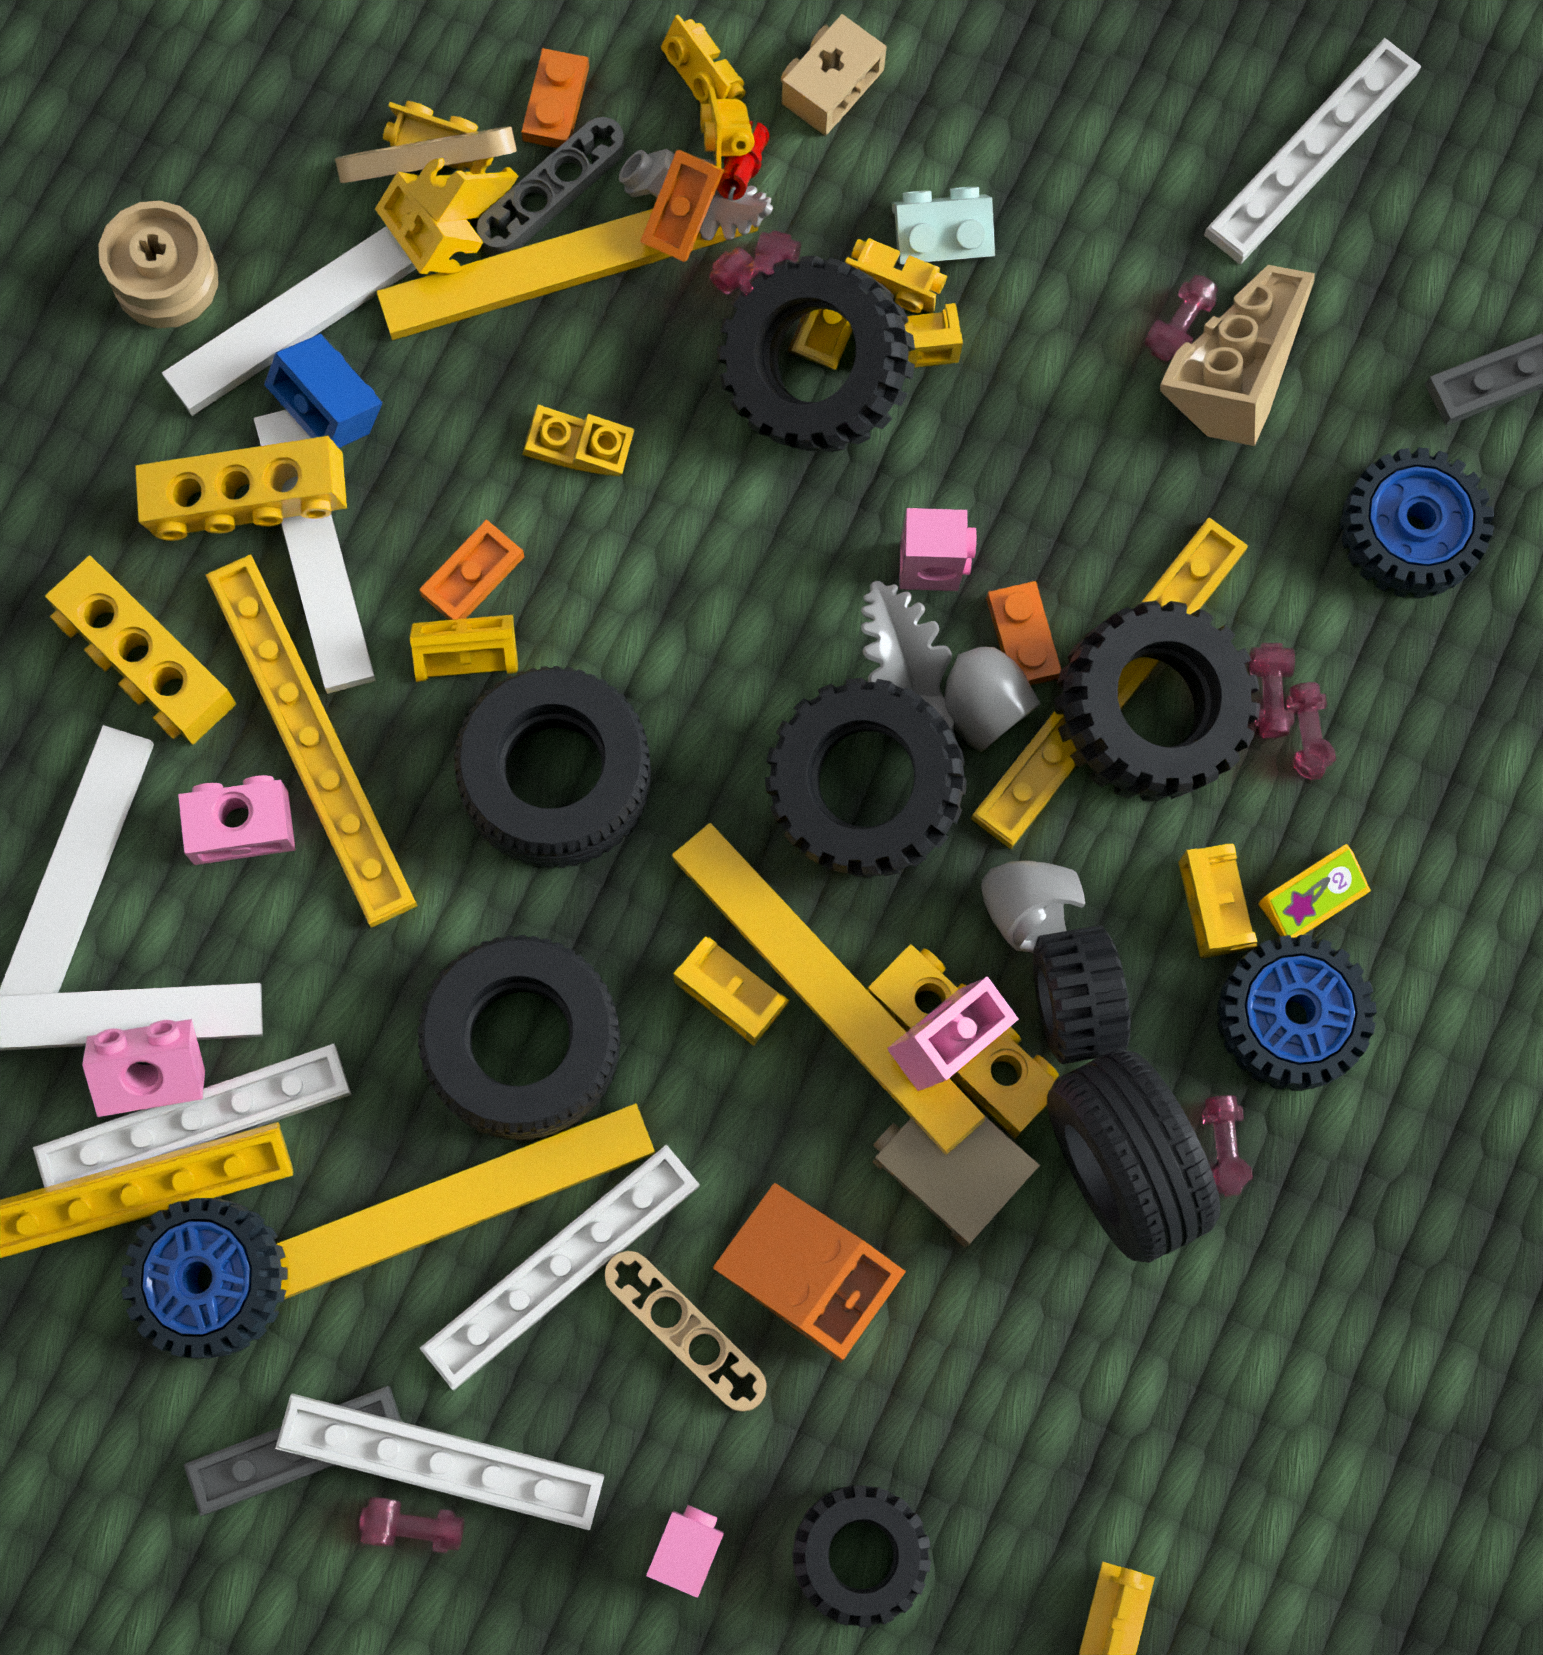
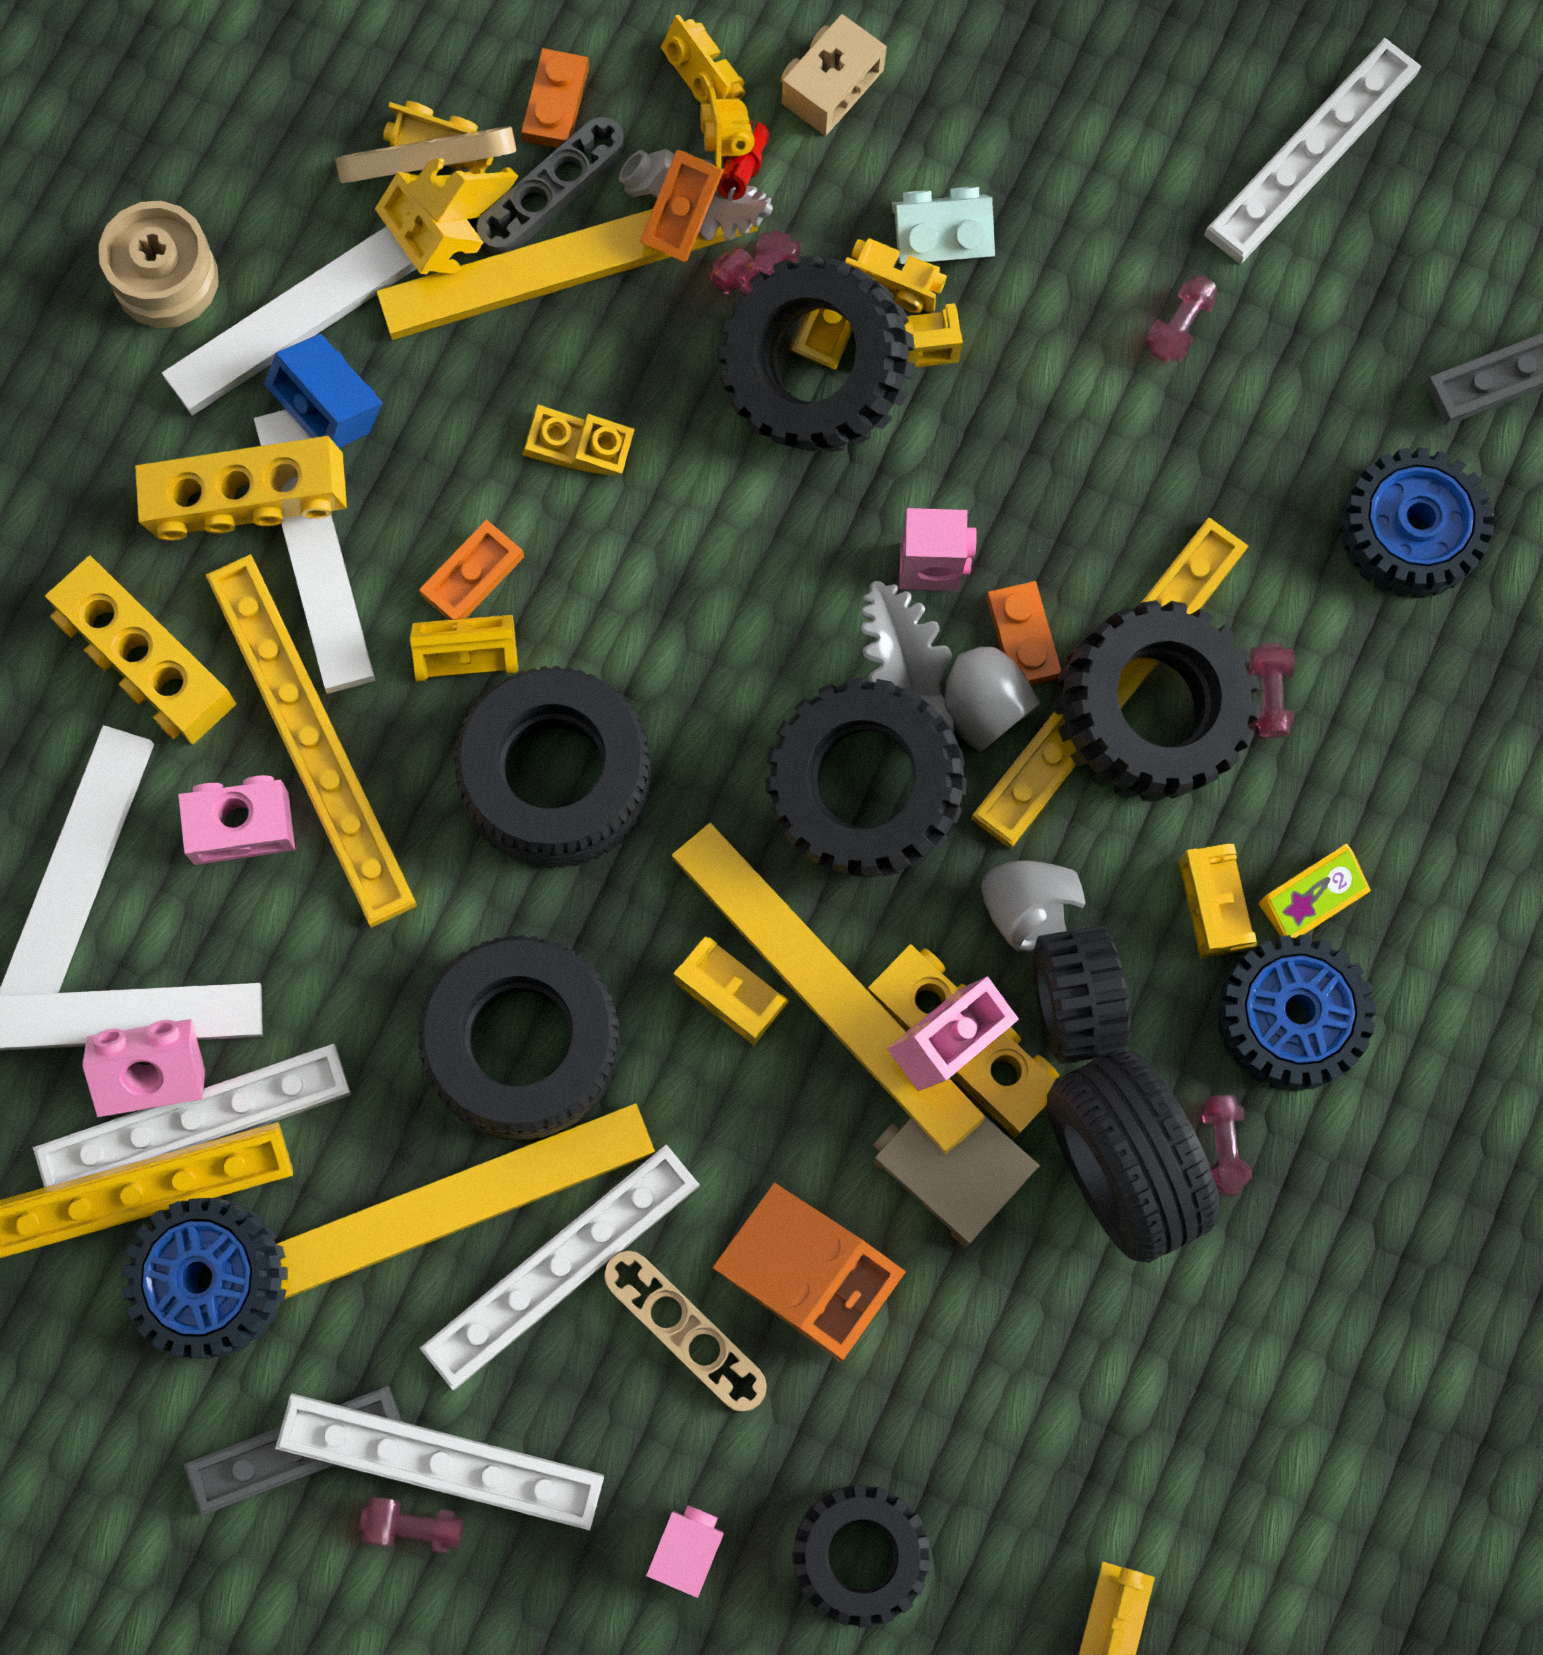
tan wedge [1160,265,1315,446] -> none
clear pink bar [1286,682,1336,780] -> none

